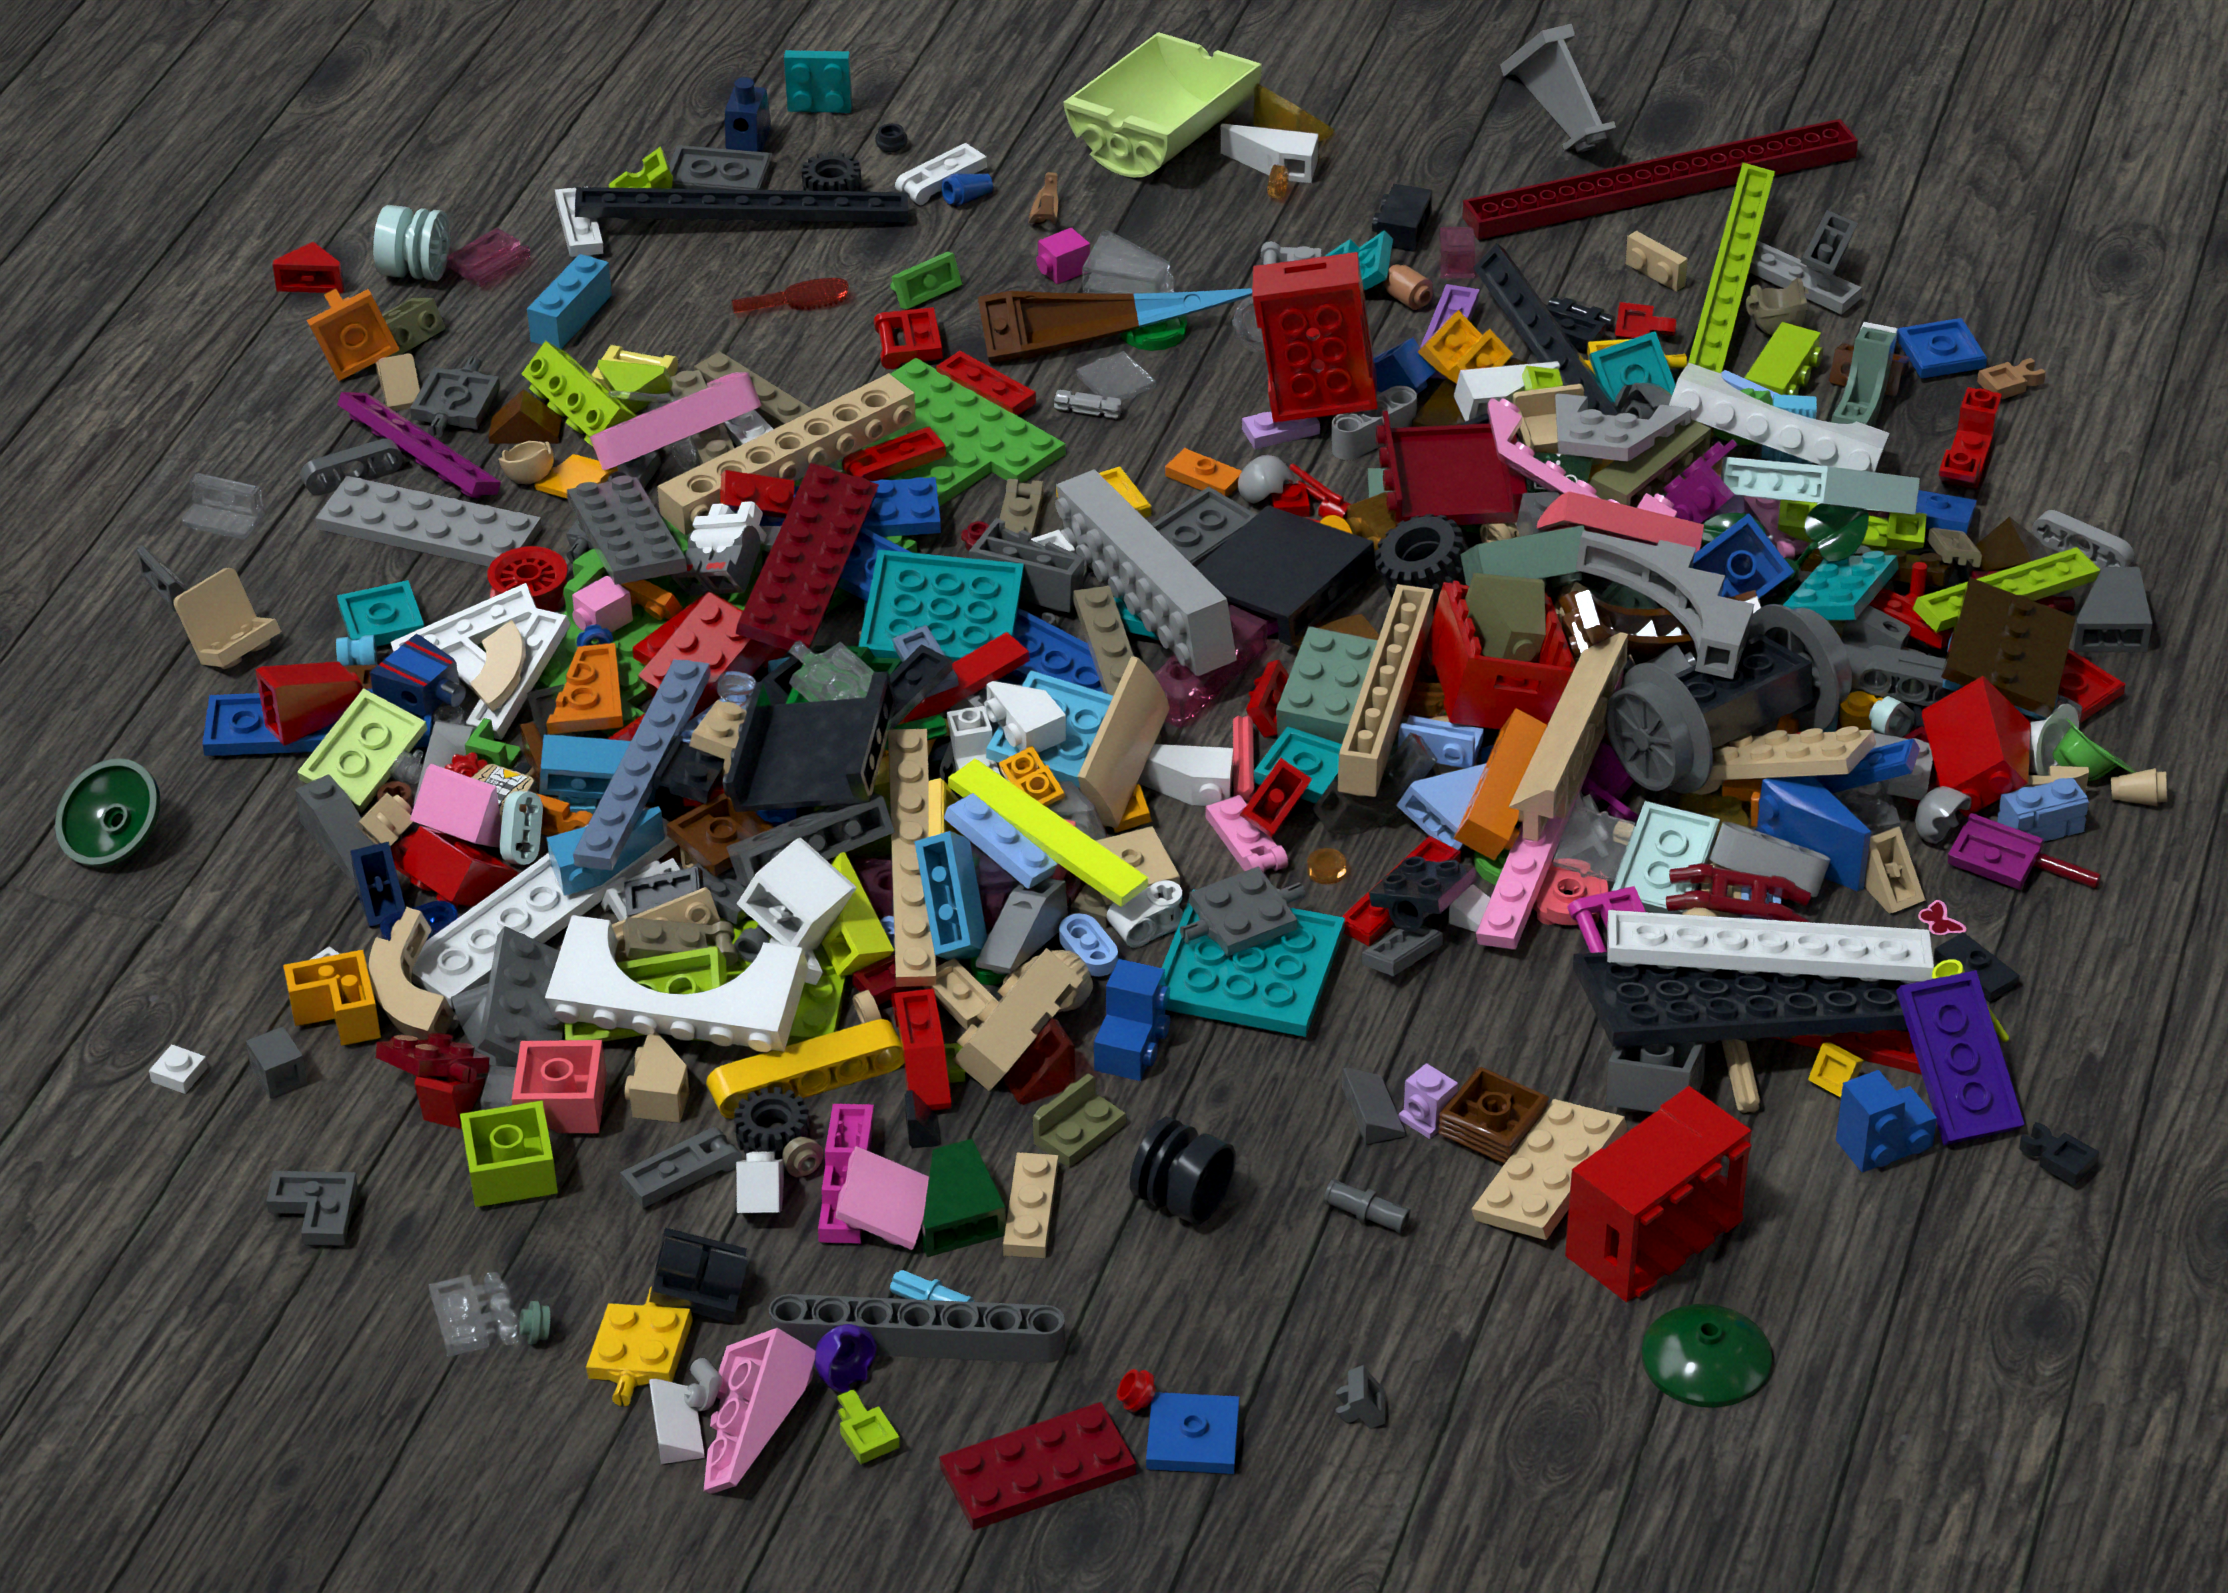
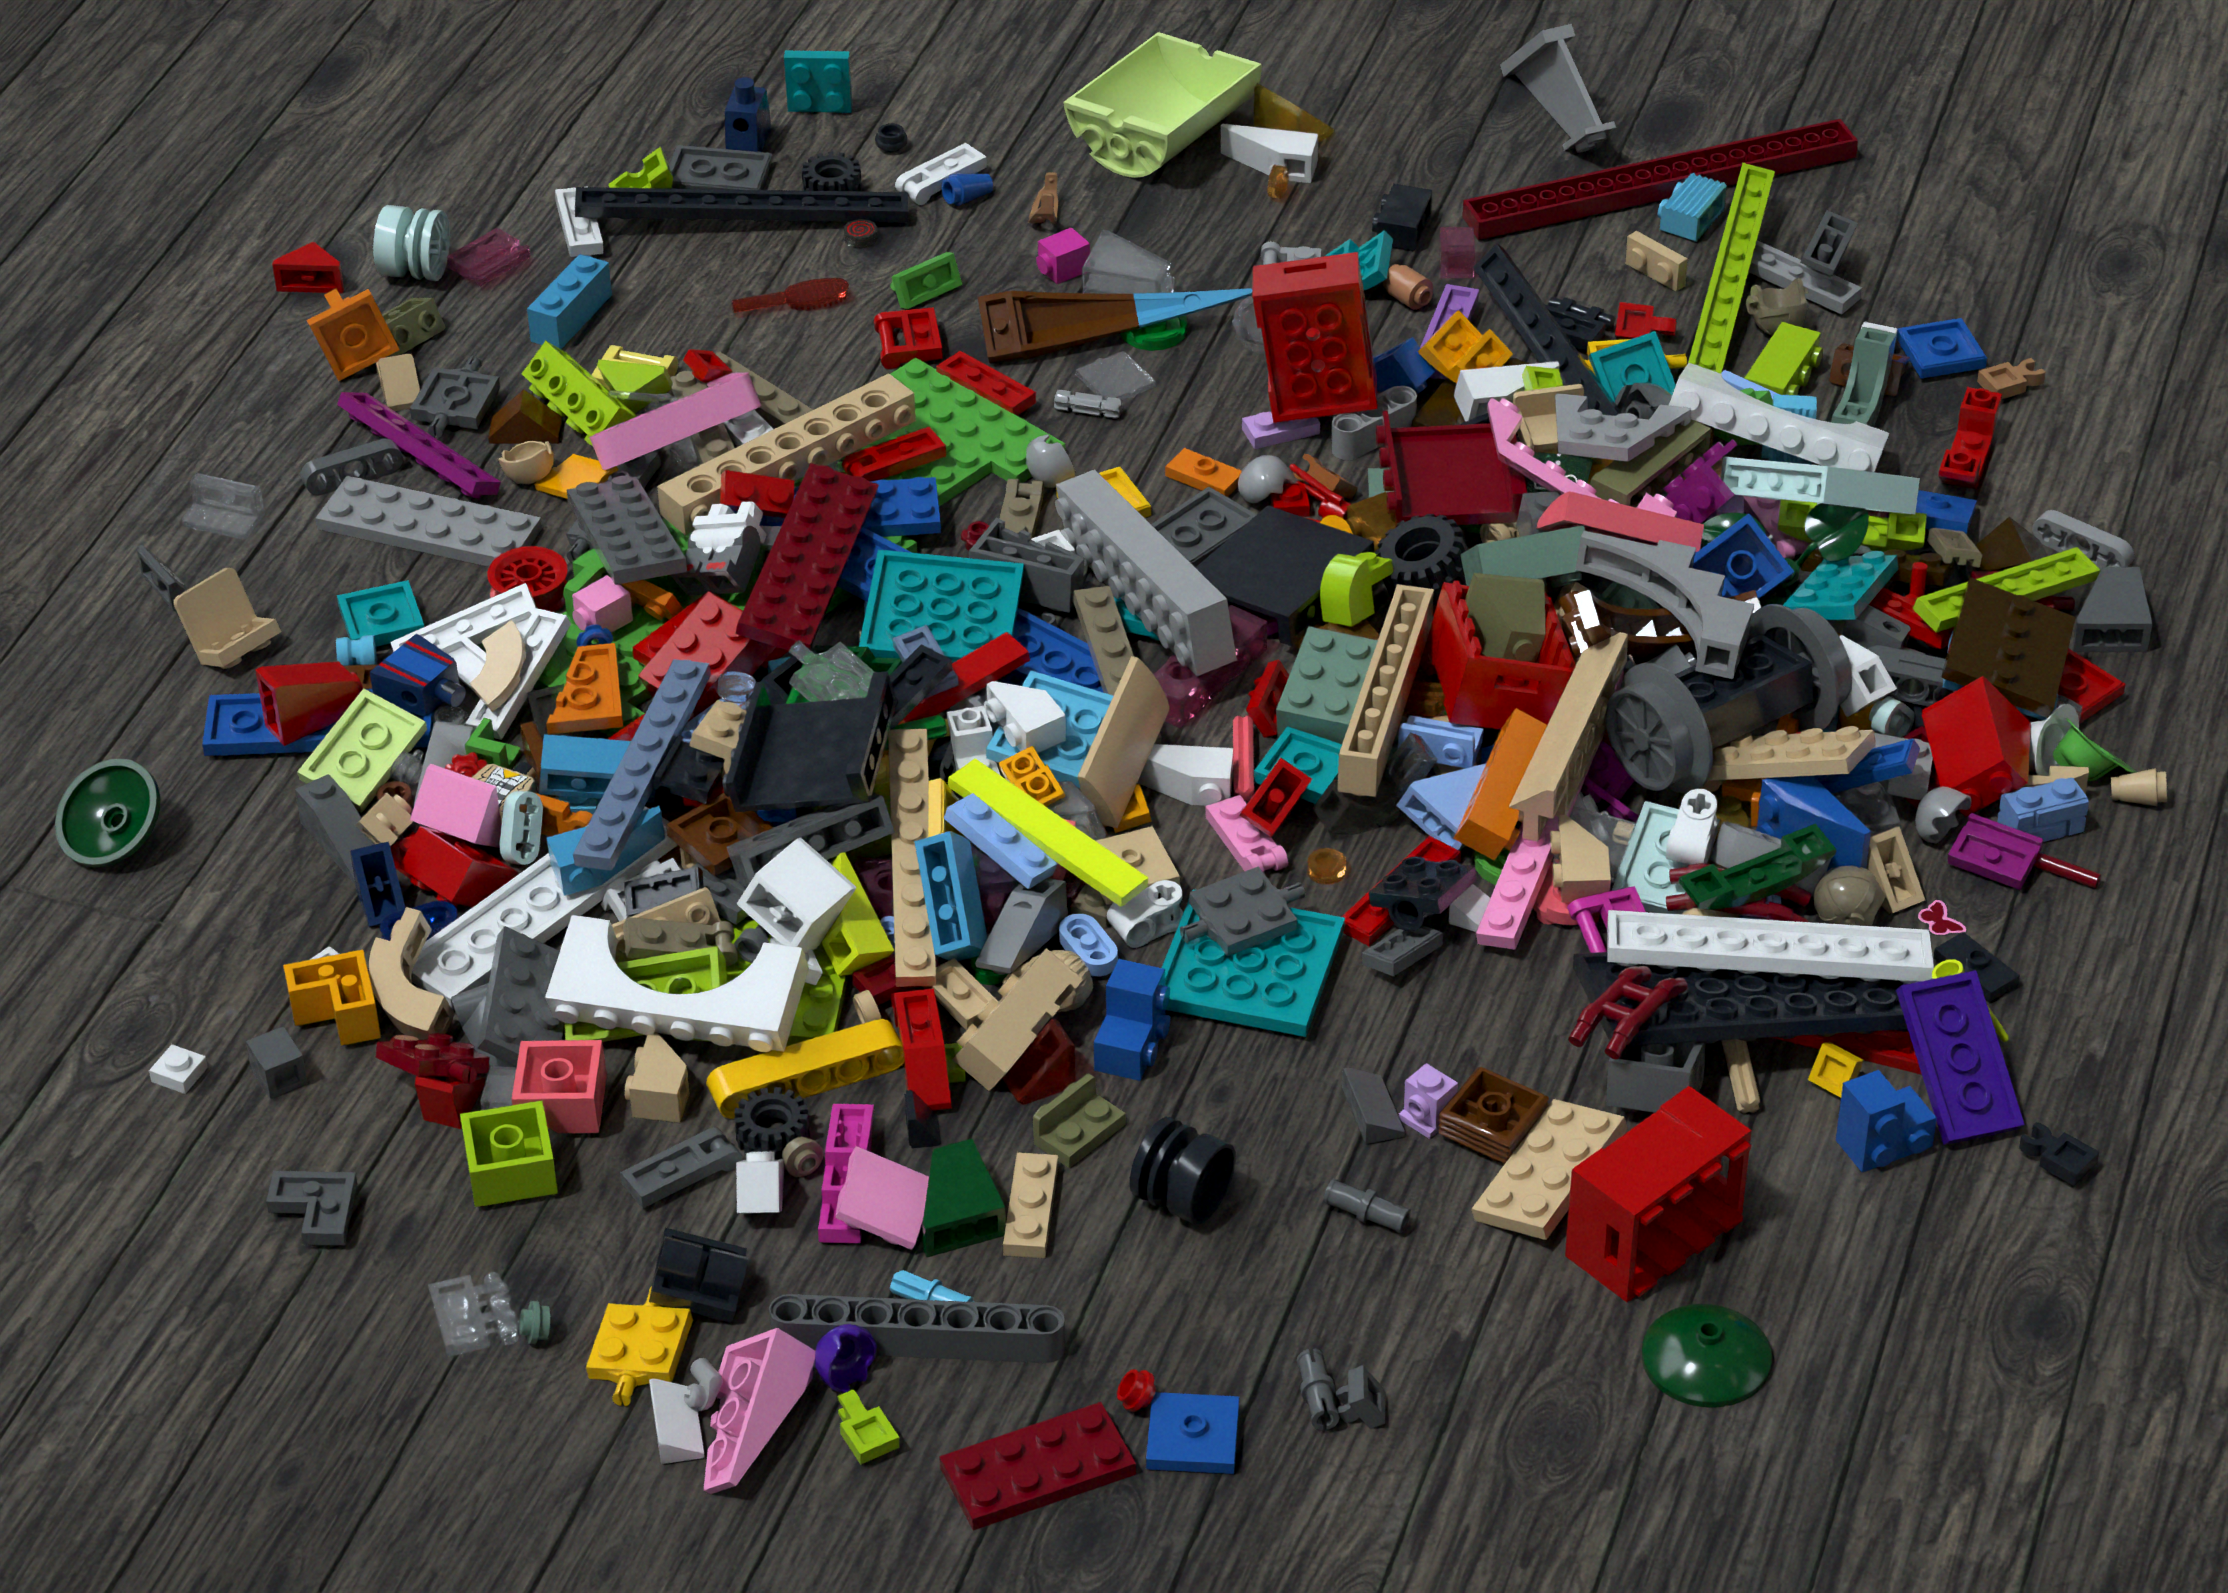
none -> red plate [683,349,732,383]
none -> clear smoke tile [844,219,877,249]
none -> light grey hair [1026,434,1076,488]
none -> dark orange plate [1293,454,1358,500]
none -> dark grey pin [1297,1349,1339,1430]
none -> lime brick [1320,552,1393,626]
none -> tan slope [1550,815,1611,903]
none -> dark red piece [1568,966,1687,1059]
none -> medium azure brick [1657,173,1727,242]
none -> white piece [1666,789,1717,865]
none -> dark green slope [1679,823,1836,909]
none -> dark tan cap [1814,865,1885,926]
none -> white slope [1839,635,1897,717]

